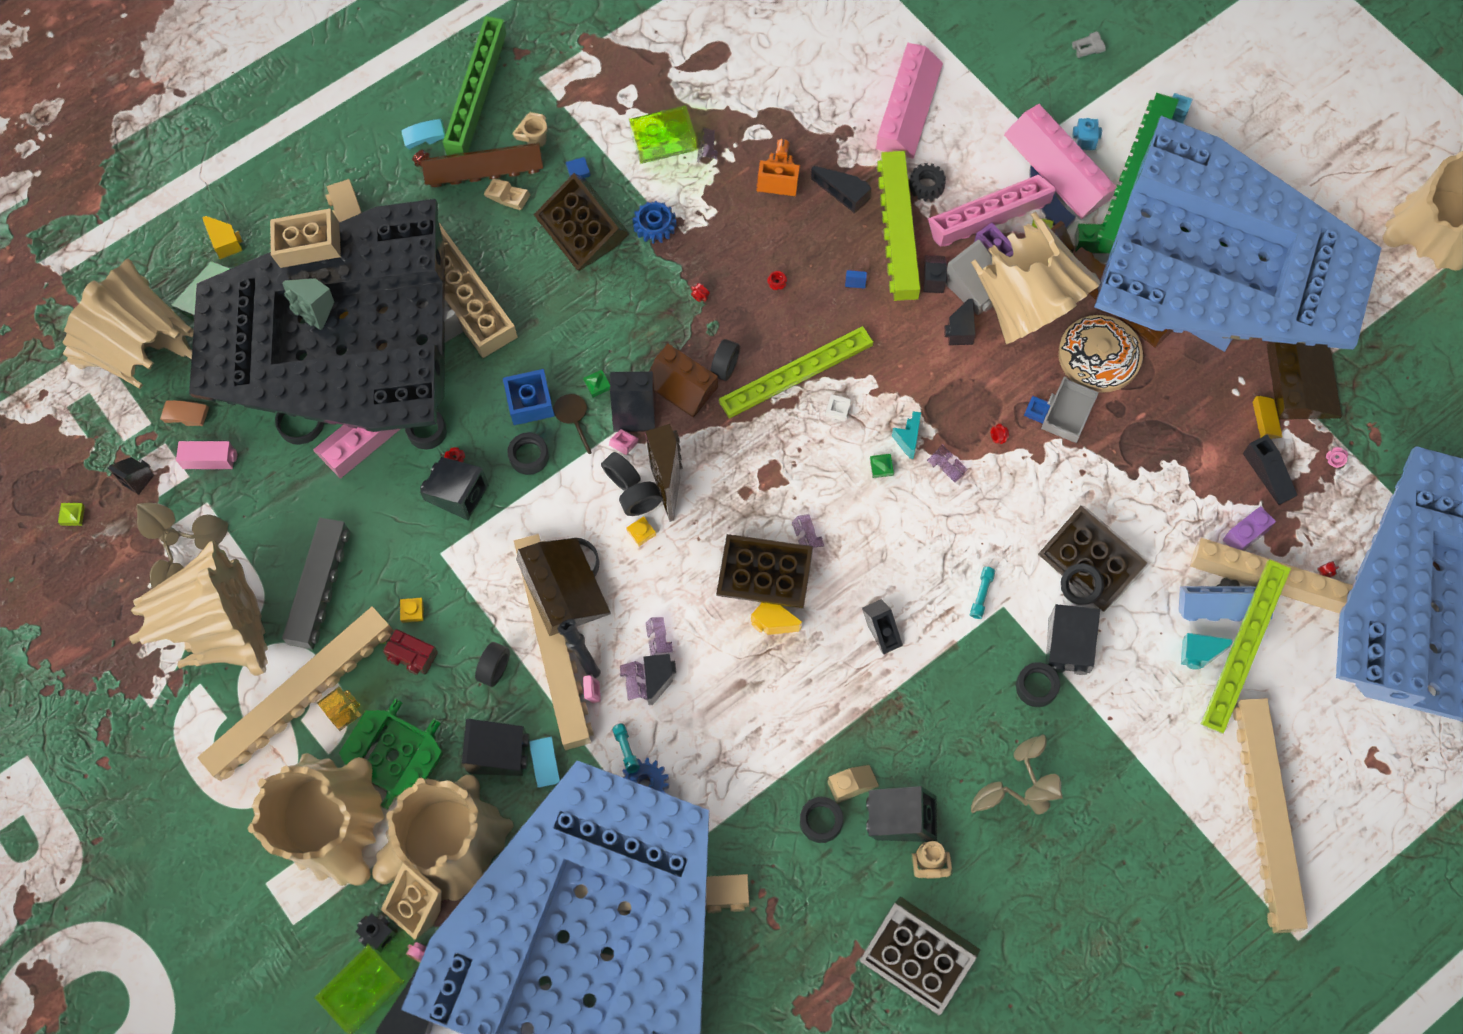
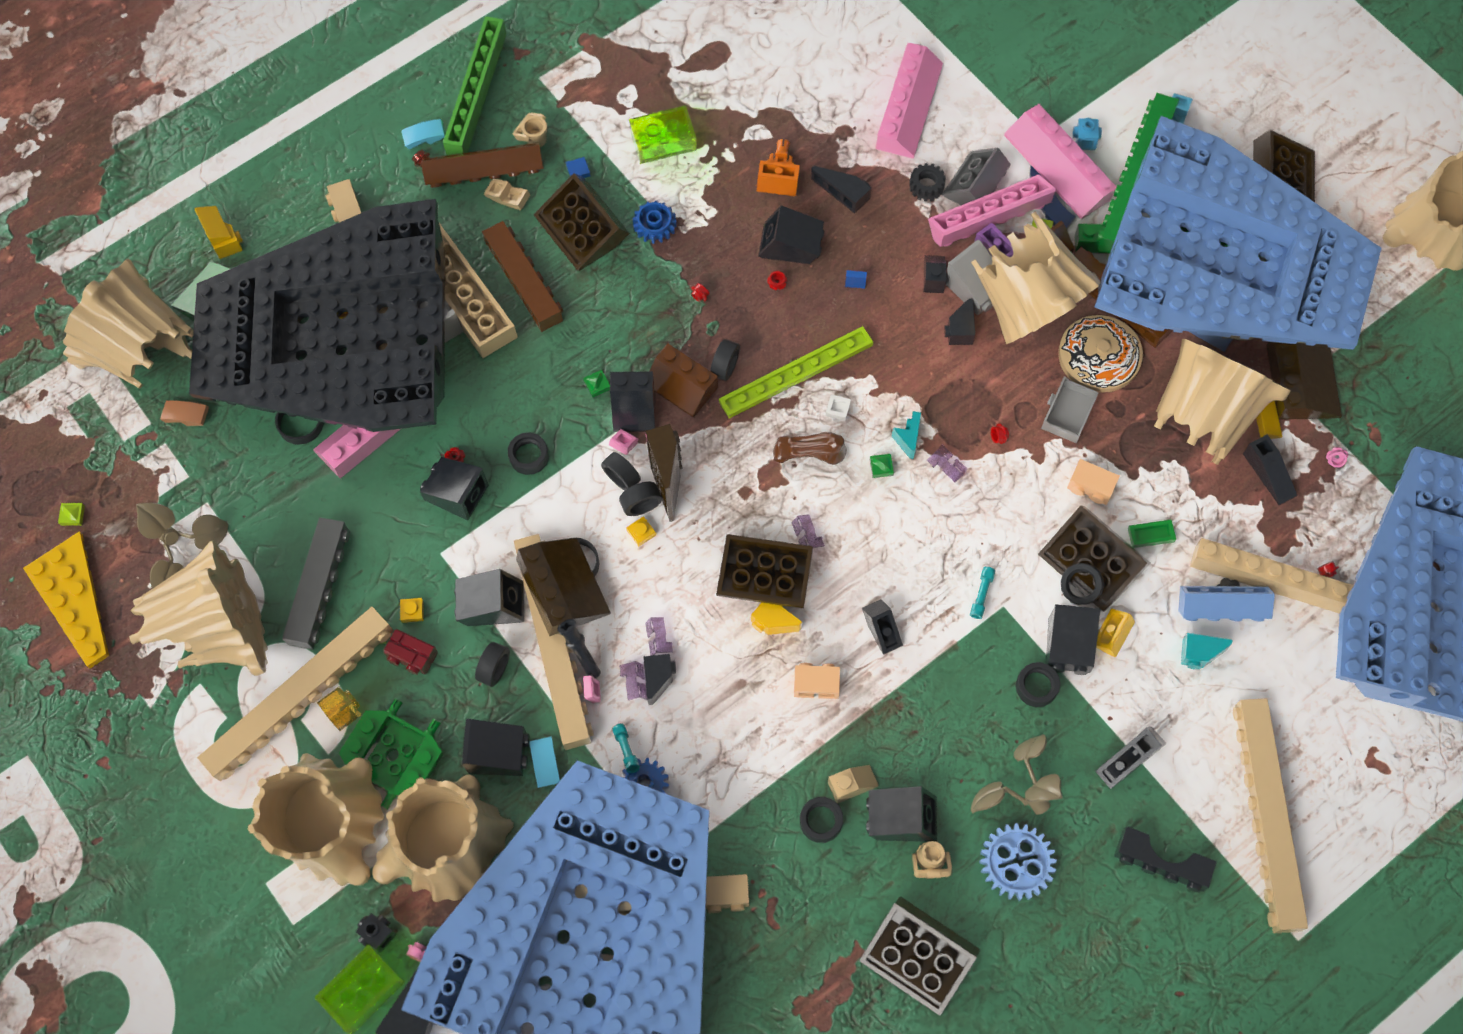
black slope [108,457,154,495] -> none
bright pink brick [176,441,237,469] -> none
tan brick [270,209,340,268] -> none
sand green slope [282,278,334,330] -> none
tan slope [381,861,441,940] -> none
black tyre [405,411,447,450] -> none
blue brick [503,369,554,425] -> none
dark brown piece [553,394,592,455] -> none
piece [697,127,718,162] -> none
lime brick [877,151,920,301] -> none
blue tile [1024,396,1051,424] -> none
light grey piece [1072,32,1105,58] -> none
lime plate [1200,560,1291,734] -> none
medium lavender brick [1223,506,1276,551] -> none
none -> yellow wing [23,531,109,669]
none -> yellow slope [194,206,231,246]
none -> slope [454,569,524,626]
none -> reddish brown brick [482,221,563,332]
none -> black slope [758,205,825,264]
none -> reddish brown hair [773,432,847,465]
none -> light nougat piece [794,663,840,699]
none -> dark grey slope [942,147,1011,205]
none -> light blue gear [979,823,1057,901]
none -> light nougat piece [1067,459,1120,505]
none -> slope [1095,726,1167,789]
none -> yellow slope [1096,608,1135,657]
none -> black arch [1114,826,1217,893]
none -> green tile [1127,520,1176,548]
none -> tan piece [1154,339,1290,465]
none -> dark brown slope [1253,129,1315,202]

